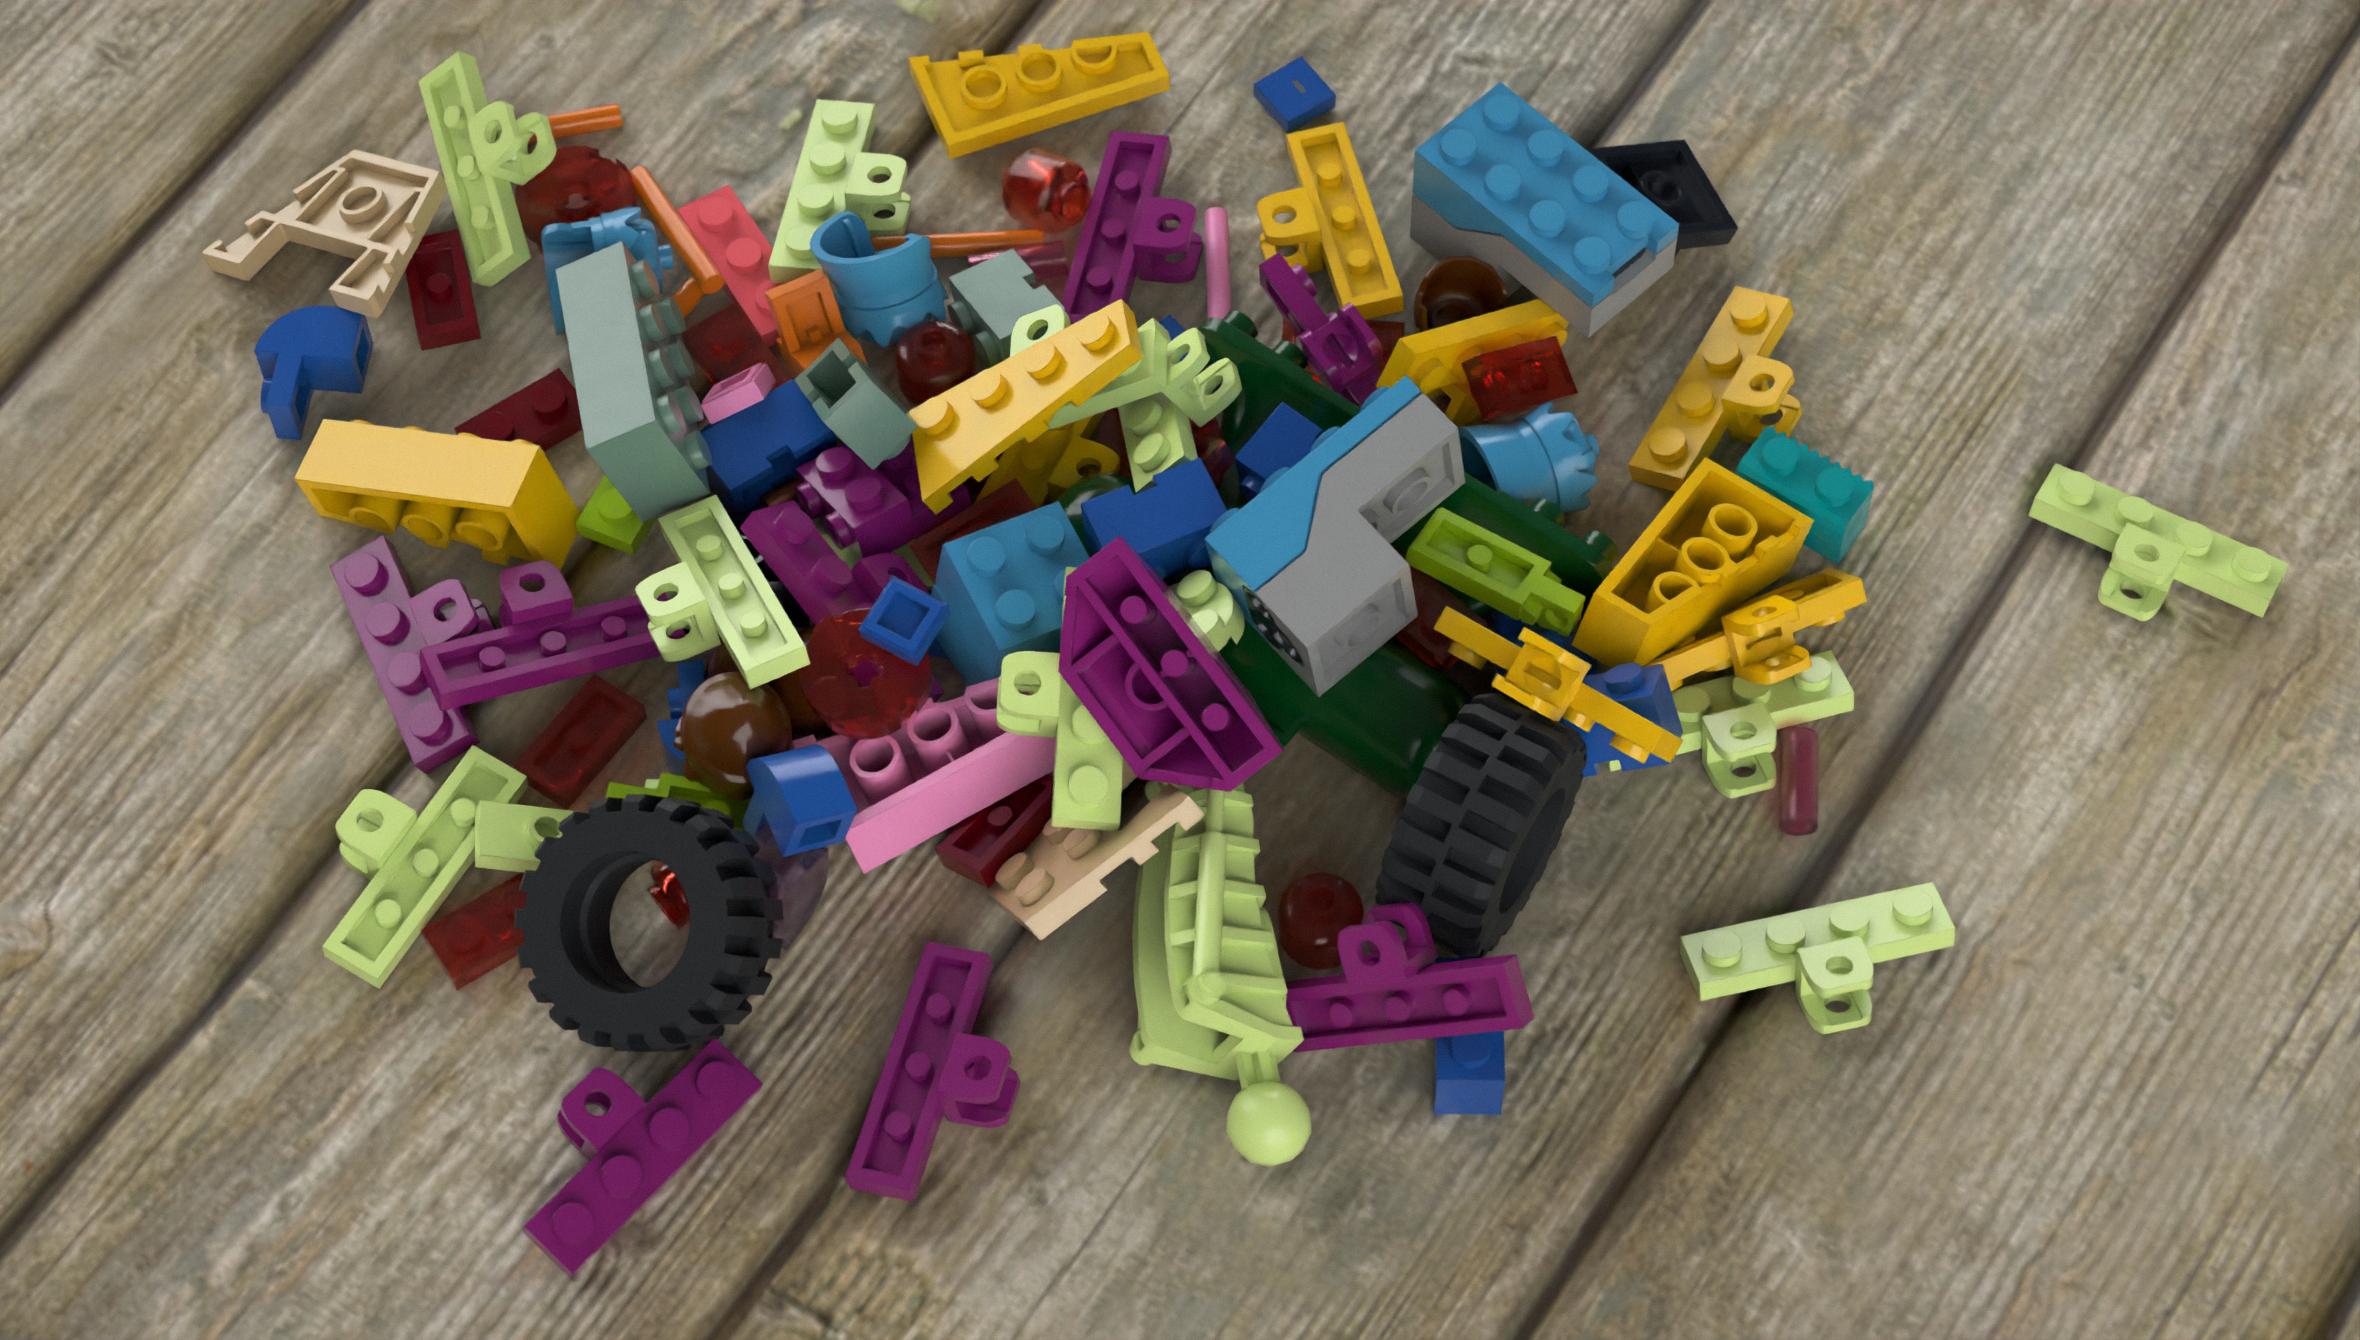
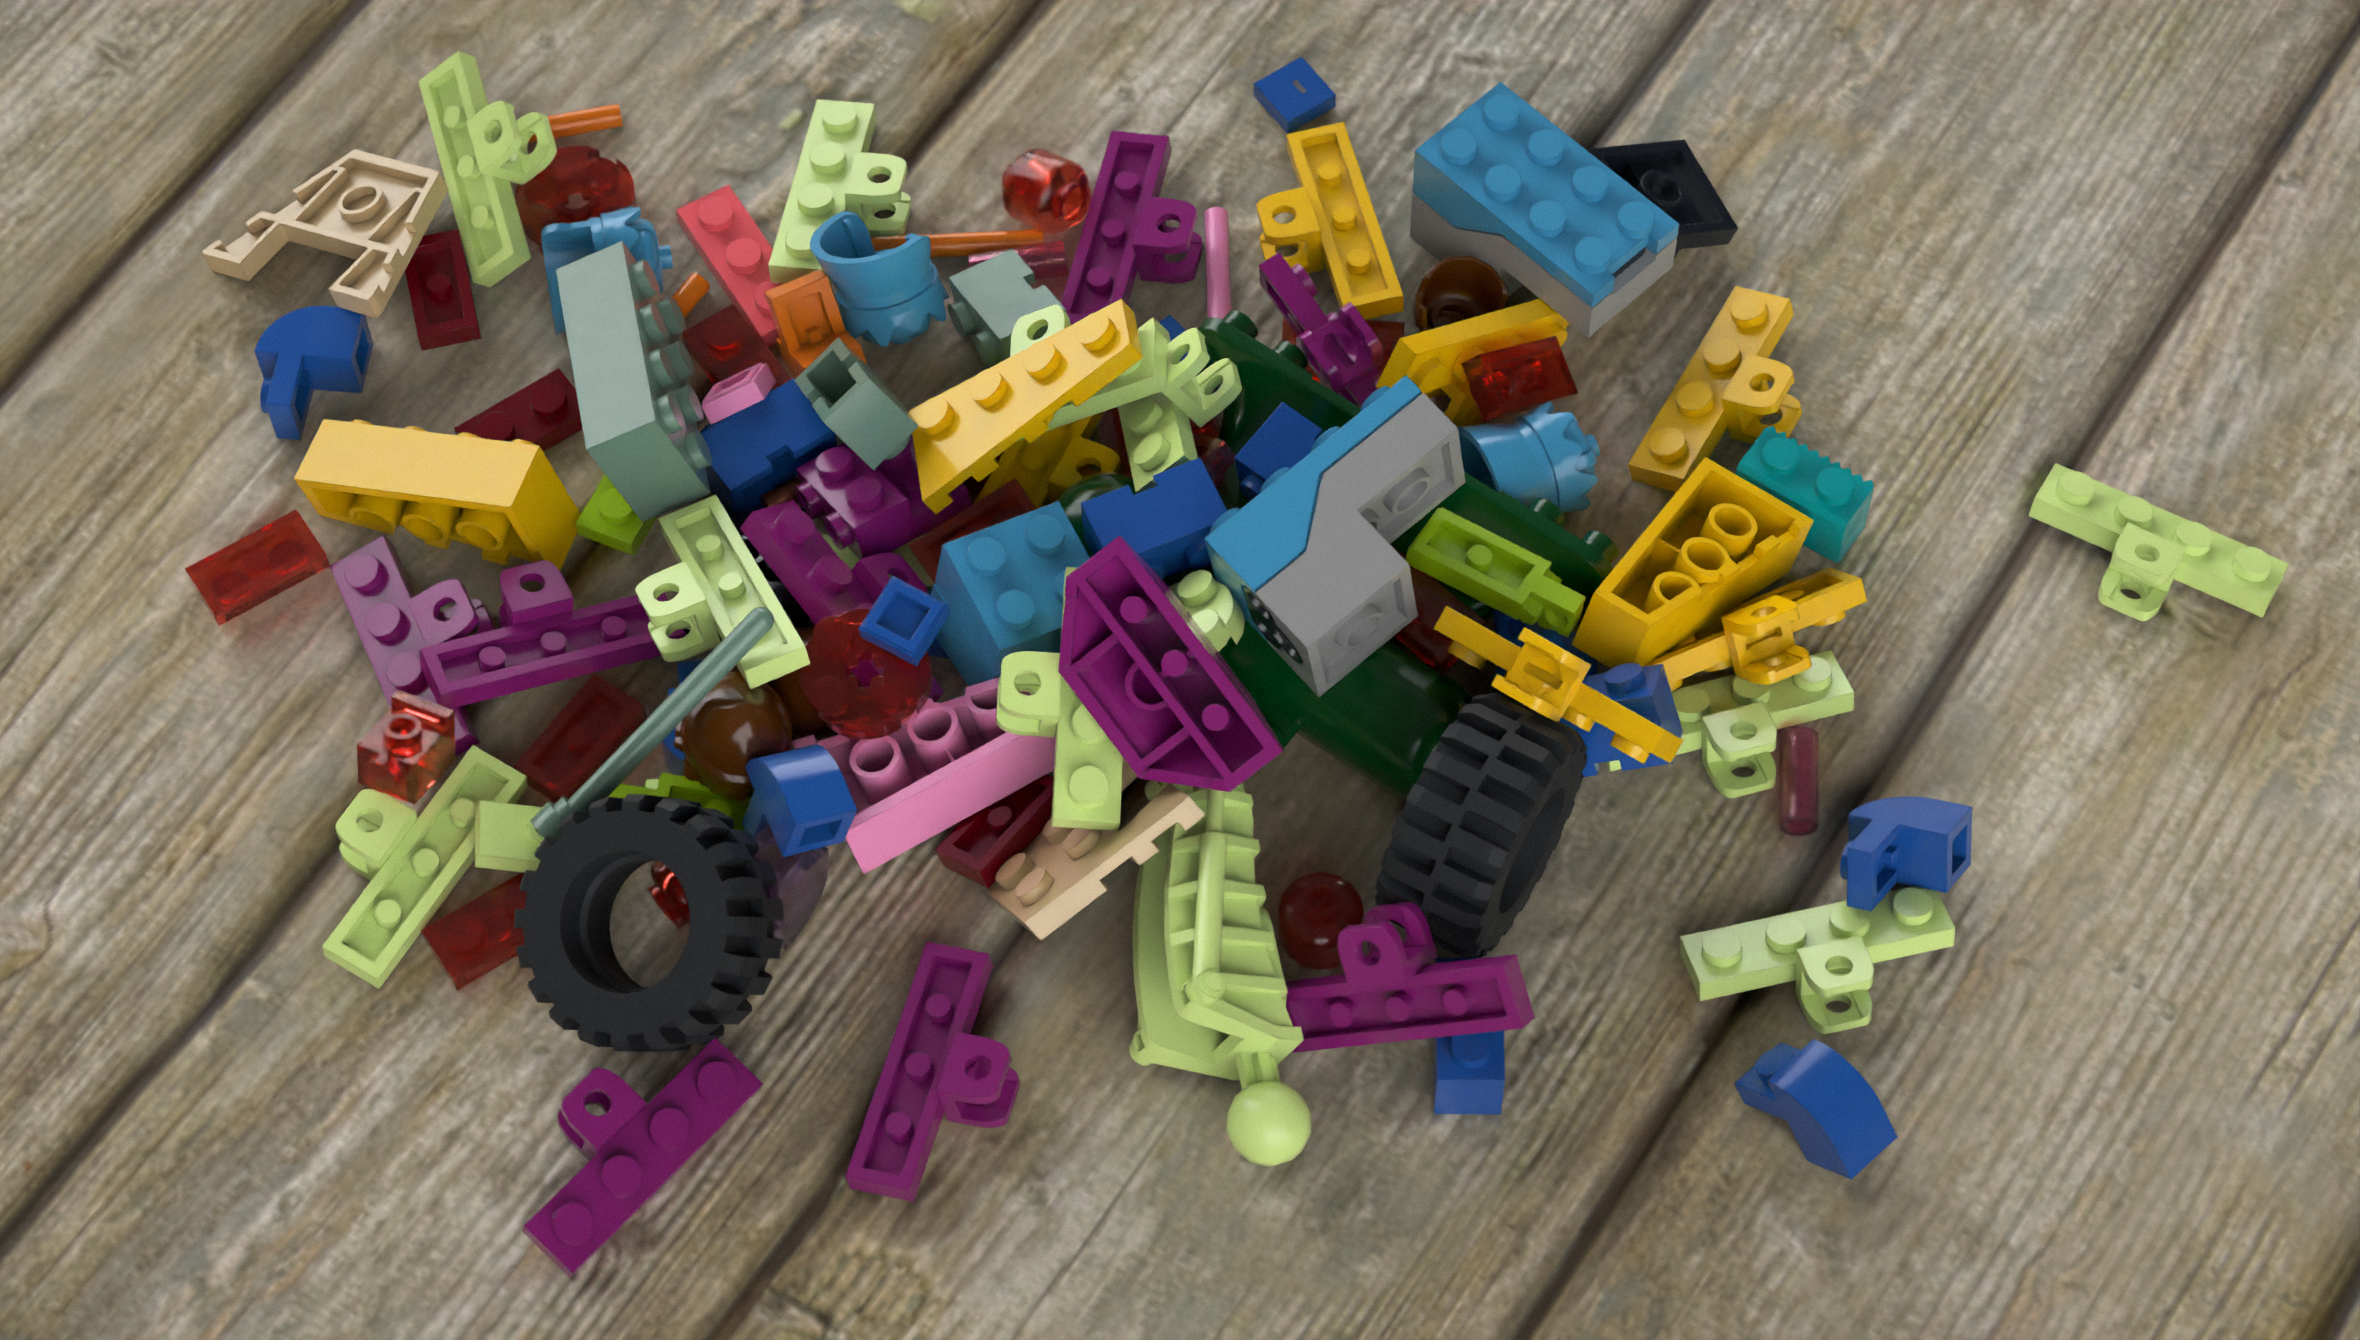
orange bar [627,166,725,294] -> none
clear red head [895,320,977,406] -> none
yellow wing [908,32,1170,160] -> none
none -> clear red plate [185,509,330,626]
none -> clear red brick [357,690,456,805]
none -> sand green piece [530,607,774,838]
none -> blue brick [1734,1038,1898,1180]
none -> blue brick [1840,796,1972,911]

